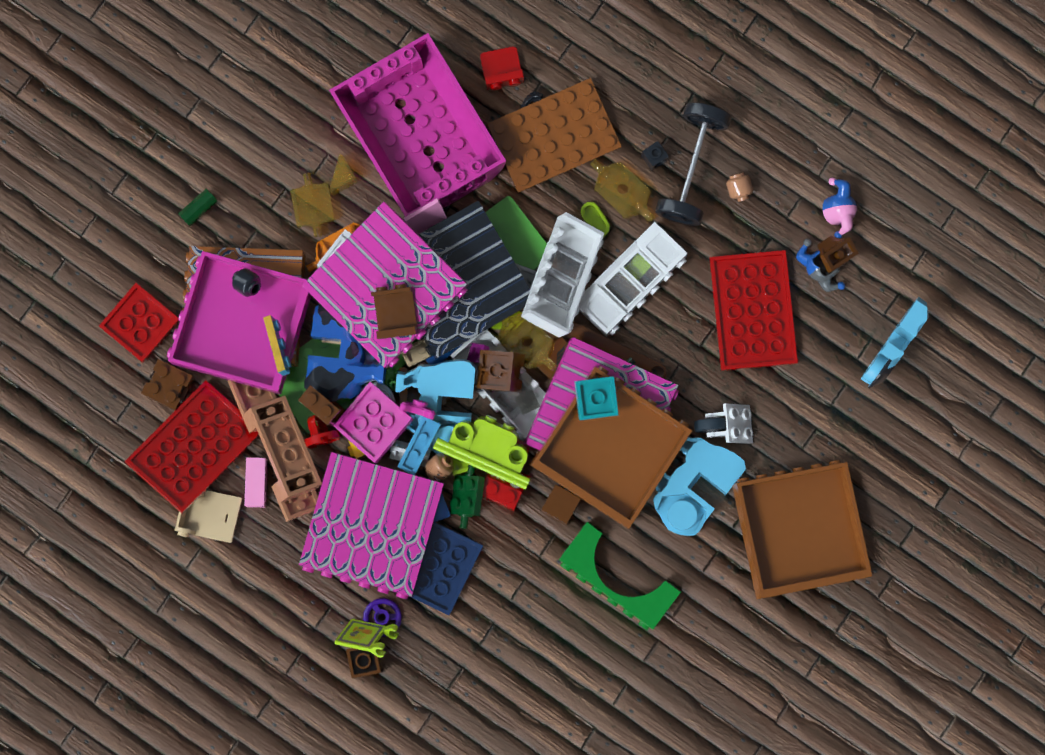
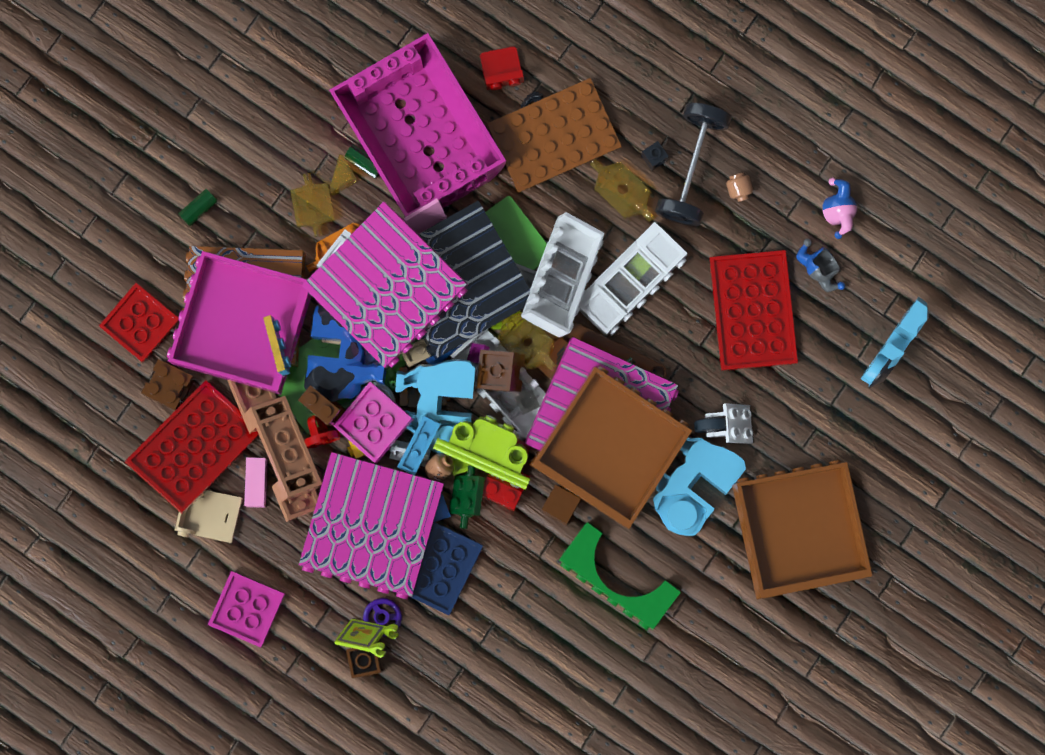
black head [232,268,261,297] -> none
reddish brown panel [371,284,418,339] -> none
dark pink piece [399,399,435,420] -> none
teal plate [574,376,619,420] -> none
lime tile [581,202,610,237] -> none
reddish brown slope [817,236,859,273] -> none
none -> dark pink plate [208,571,285,648]
none -> dark green axle [344,144,380,179]

